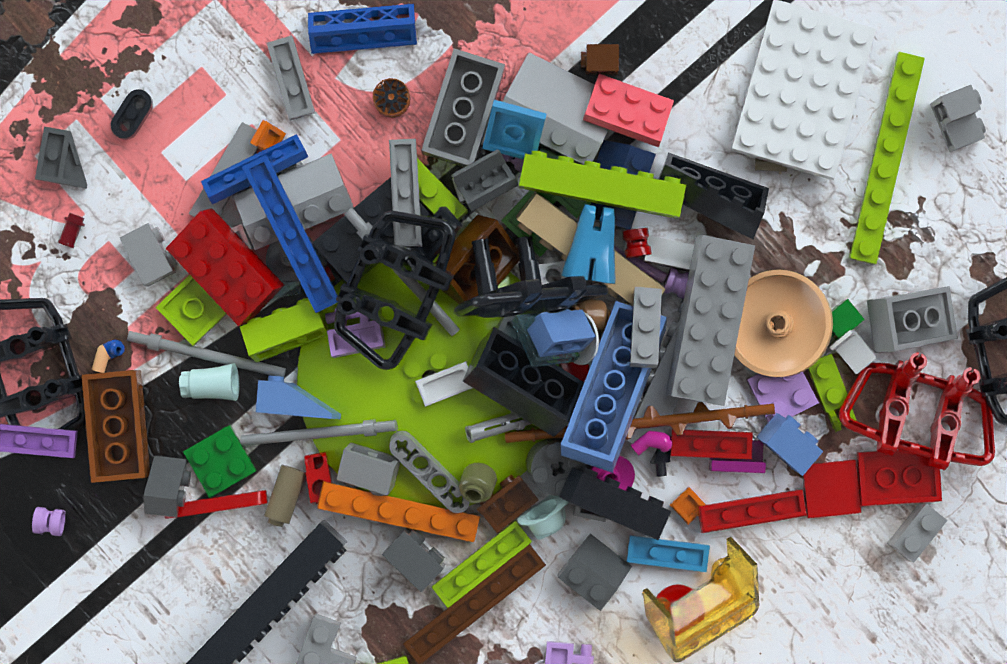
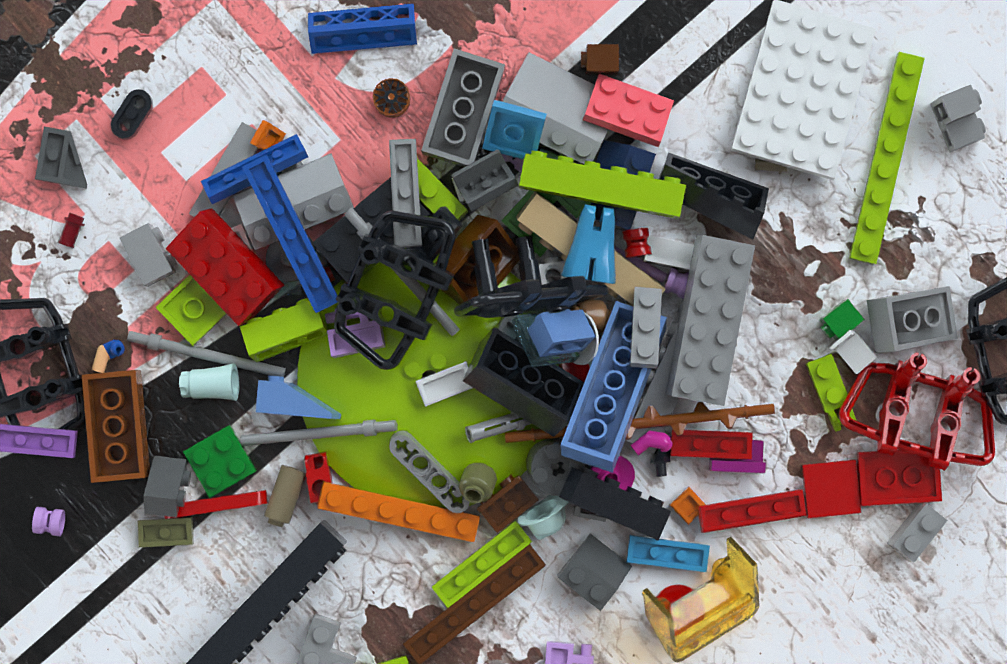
light grey plate [267,35,315,121] -> none
light grey brick [336,443,400,496] -> none
dark grey brick [382,528,445,592] -> none
light nougat dish [734,270,833,377] -> none
lavender plate [746,372,819,423] -> none
medium blue brick [756,413,823,476] -> none
none -> olive plate [138,517,194,547]

